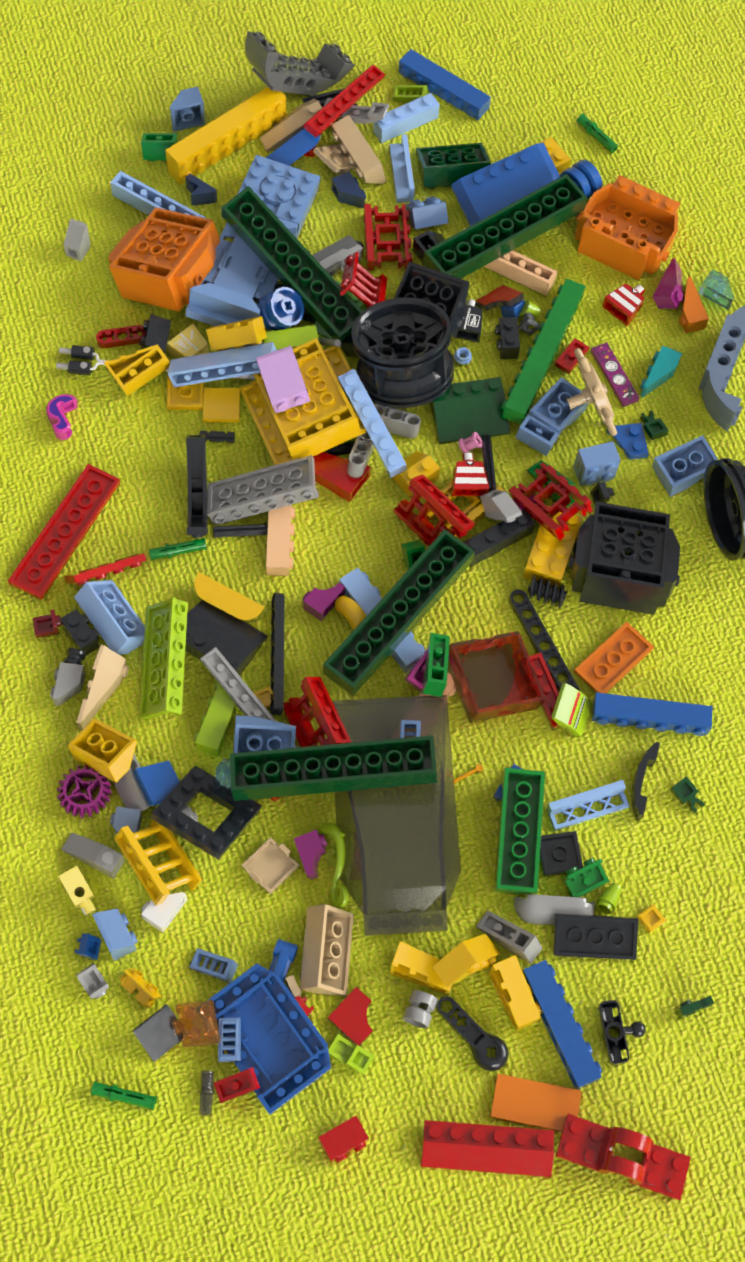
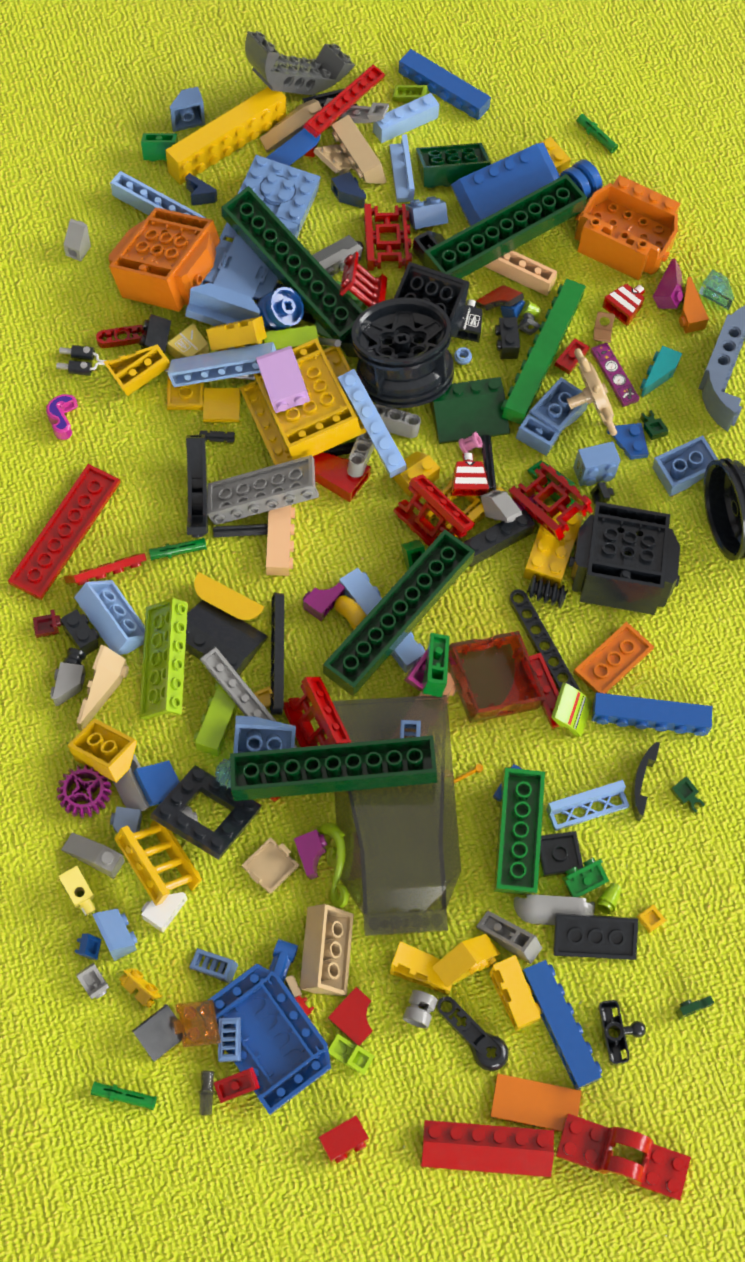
none -> medium nougat bracket [593,312,615,343]

